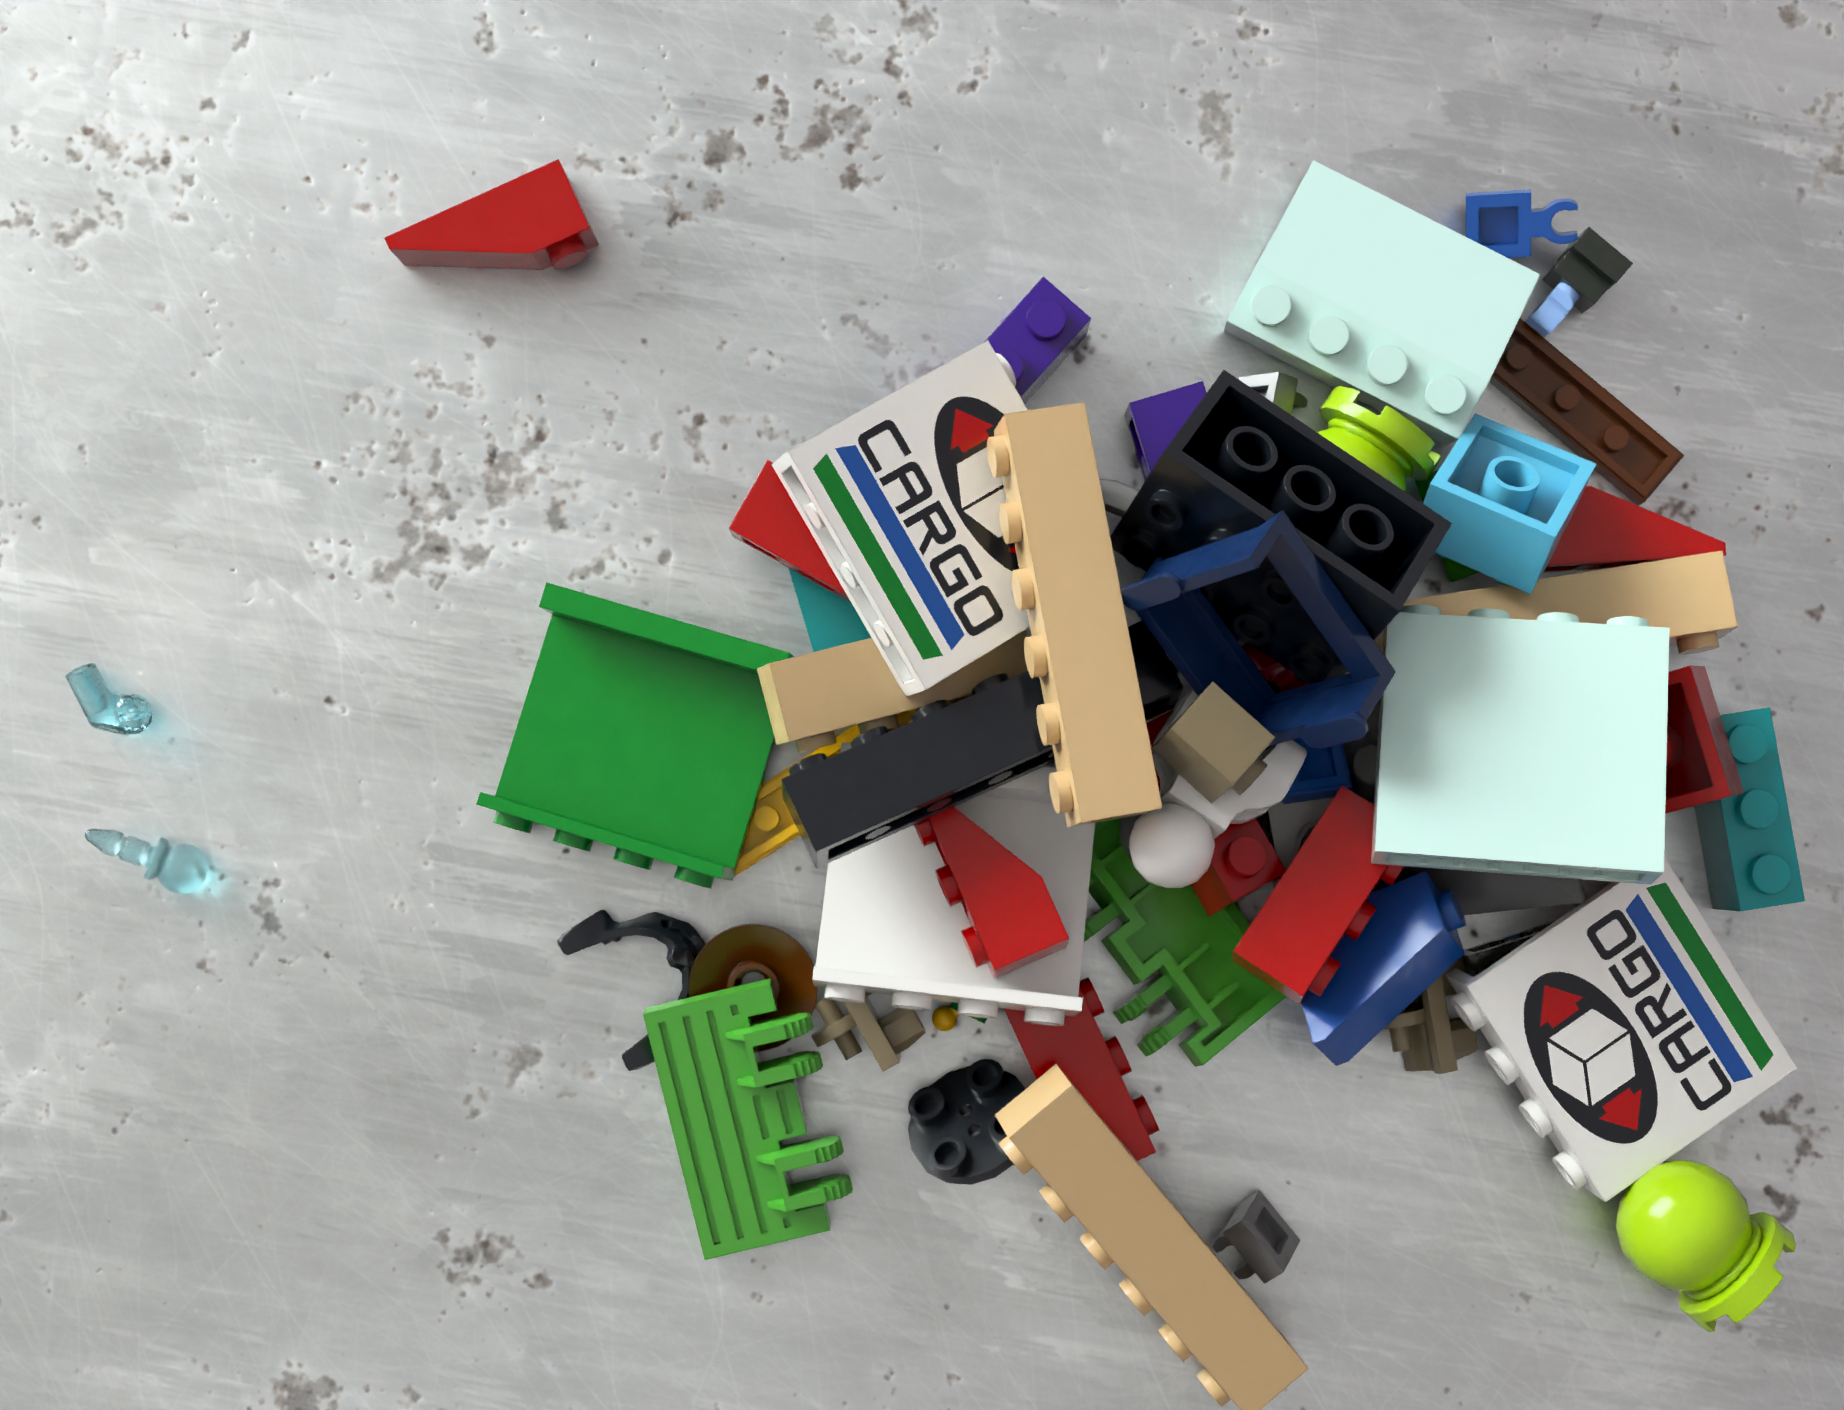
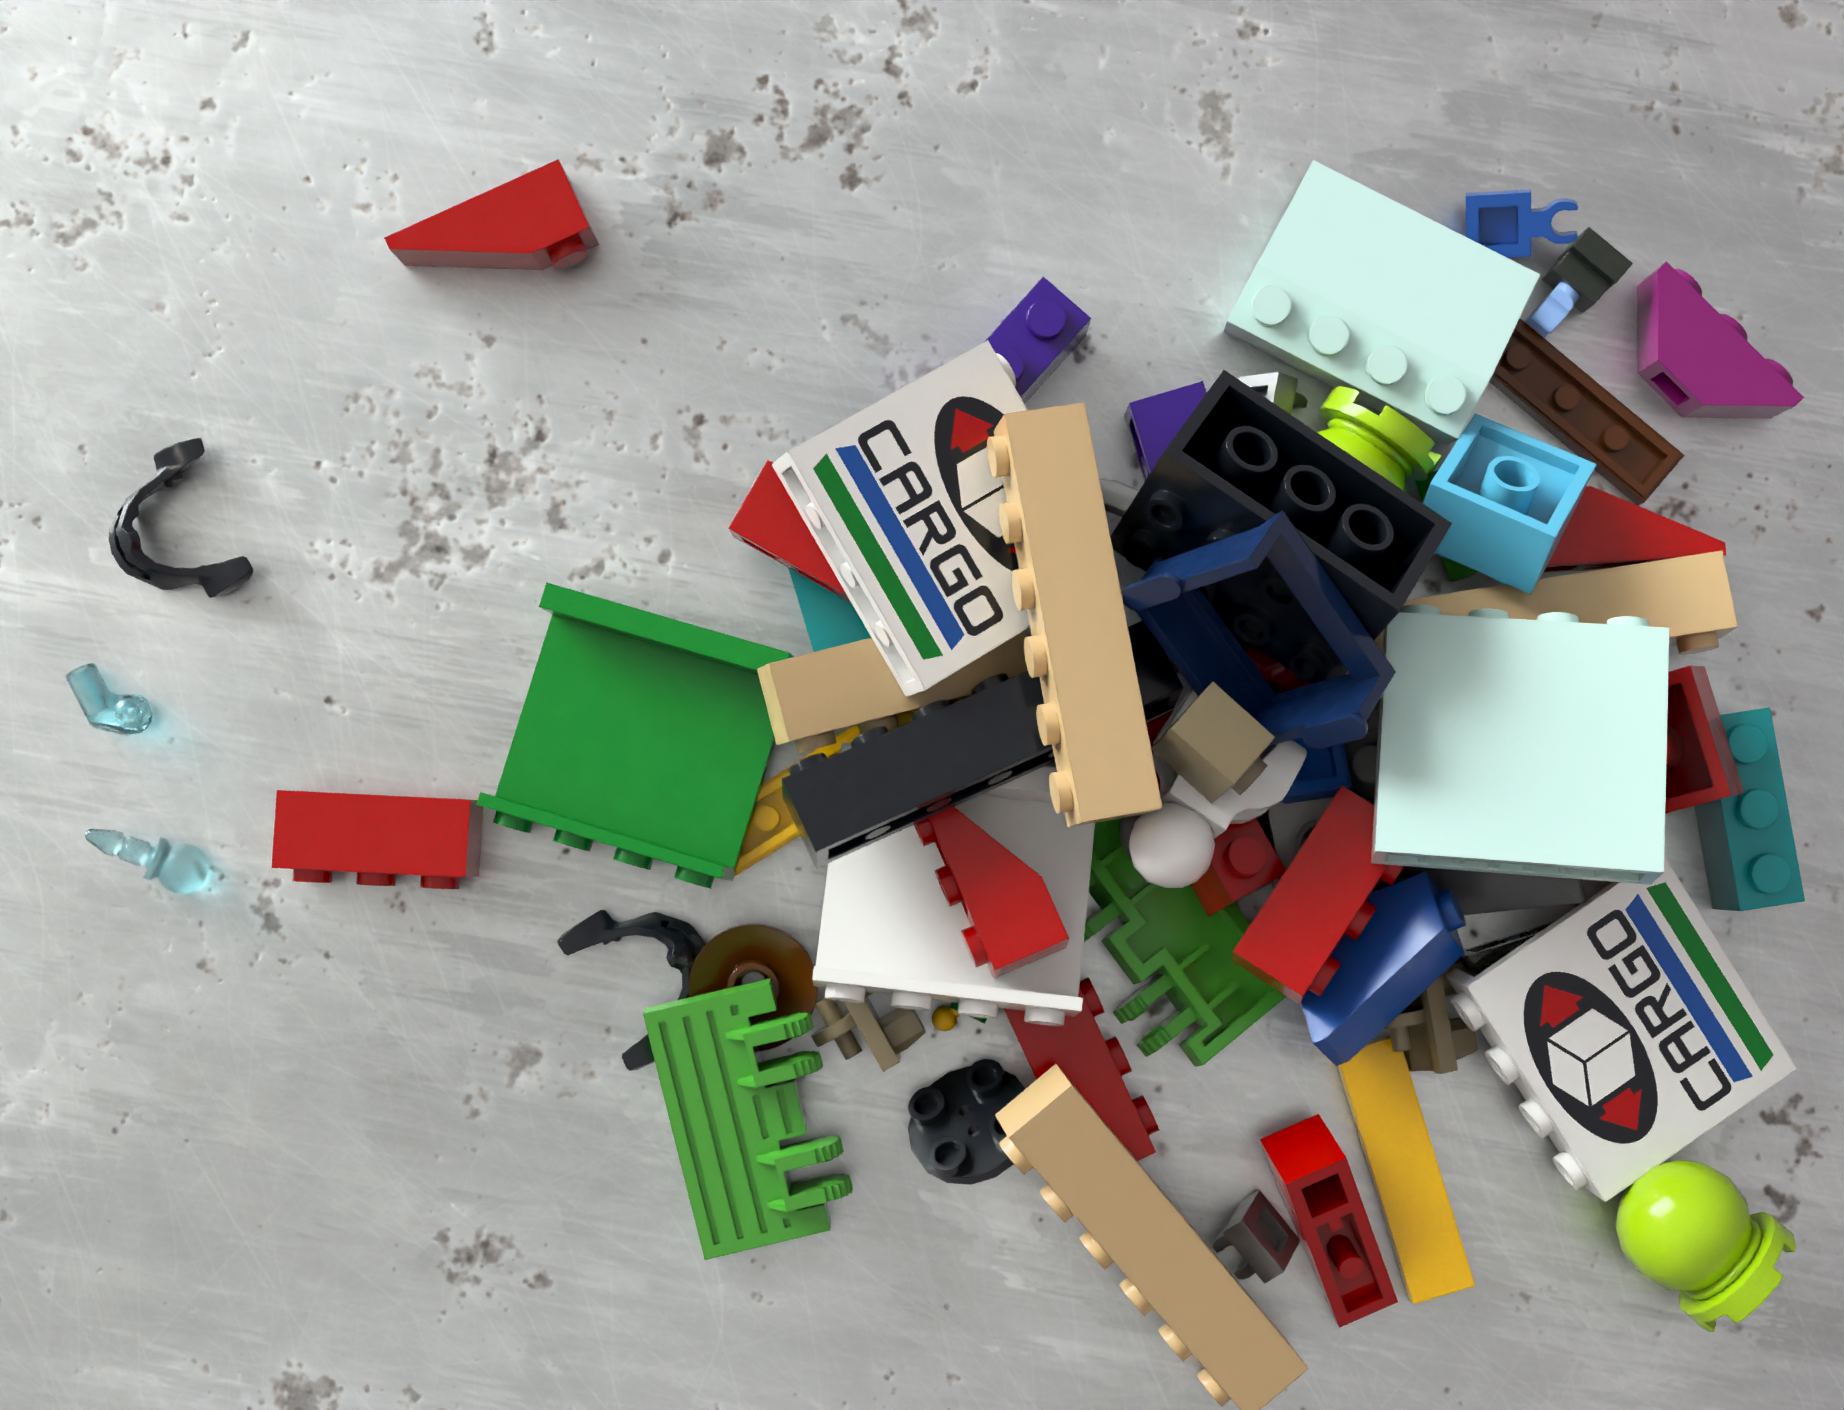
none -> black helmet [108,438,253,598]
none -> red brick [271,790,483,889]
none -> red slope [1260,1114,1398,1328]
none -> yellow tile [1337,1035,1475,1305]
none -> magenta slope [1637,261,1804,419]

